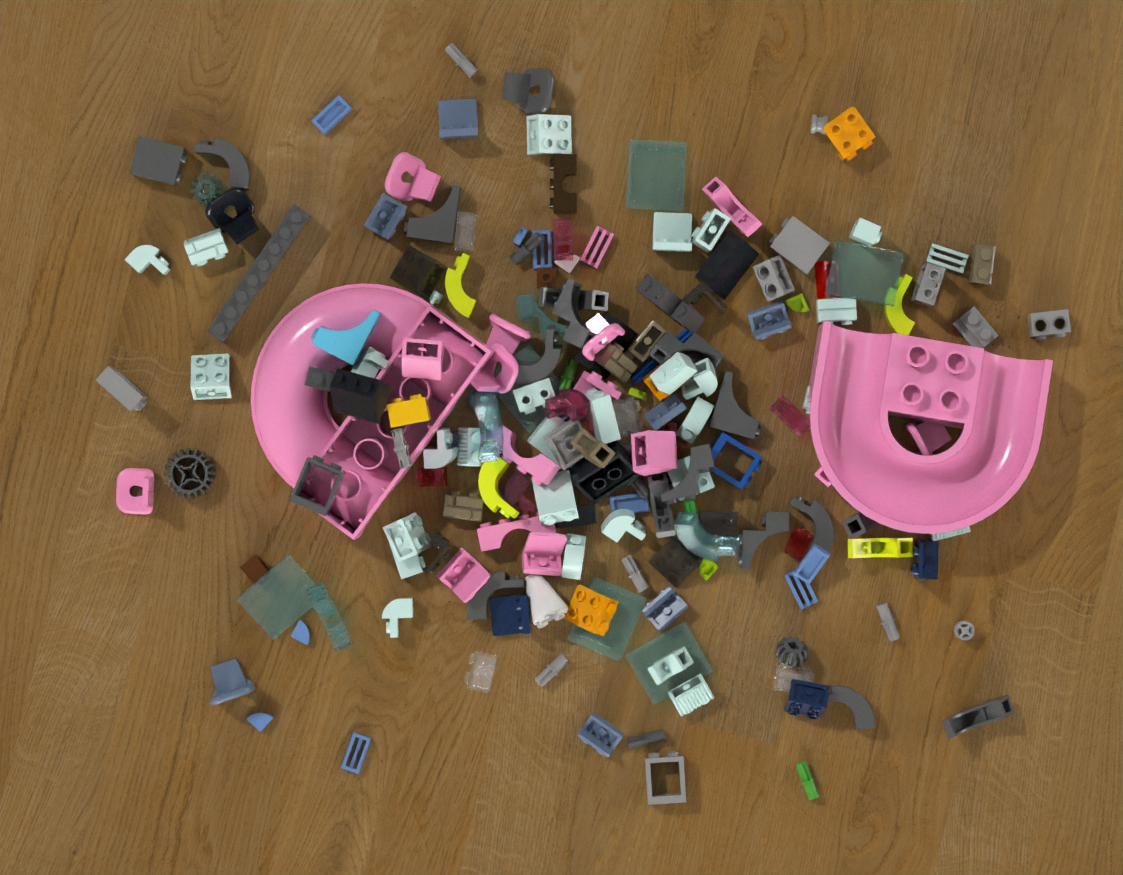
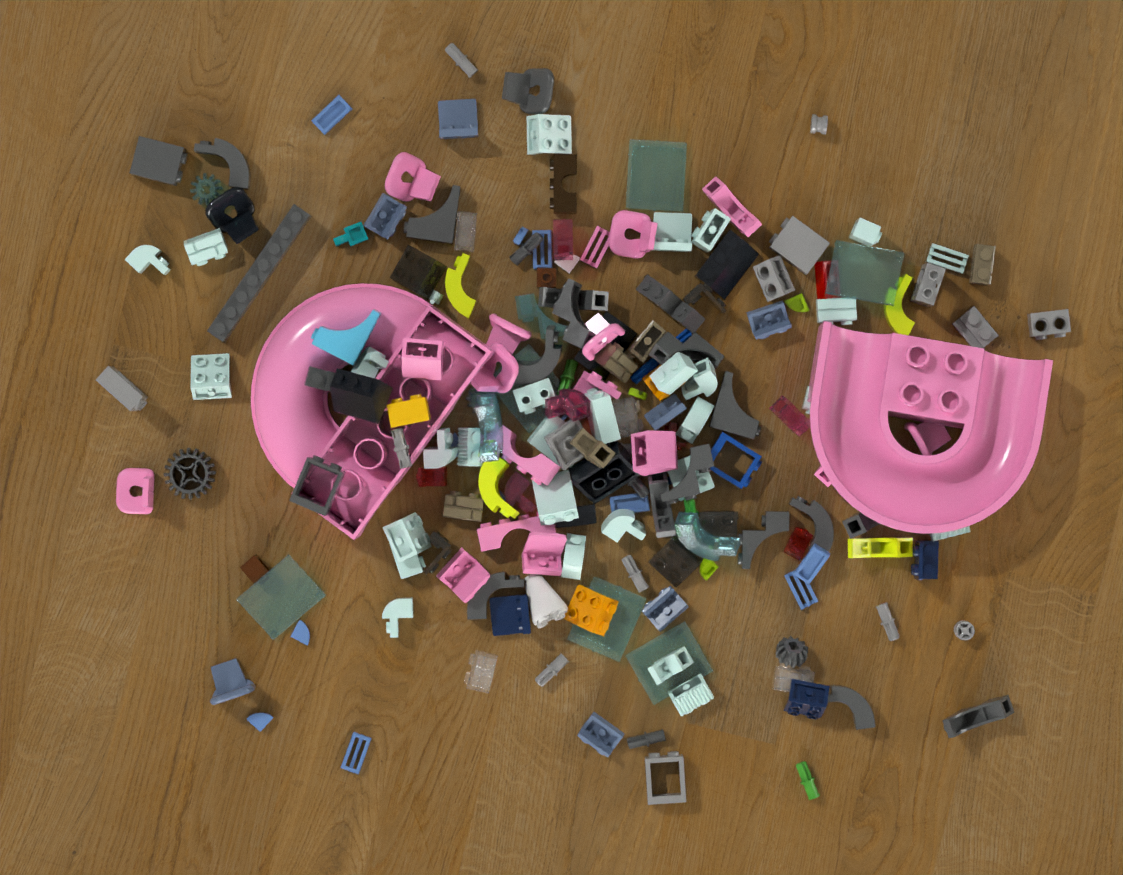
clear light blue arch [305,582,353,652] -> none
light orange bracket [823,107,876,161] -> none
none -> teal plate [333,222,368,247]
none -> bright pink piece [609,210,658,259]

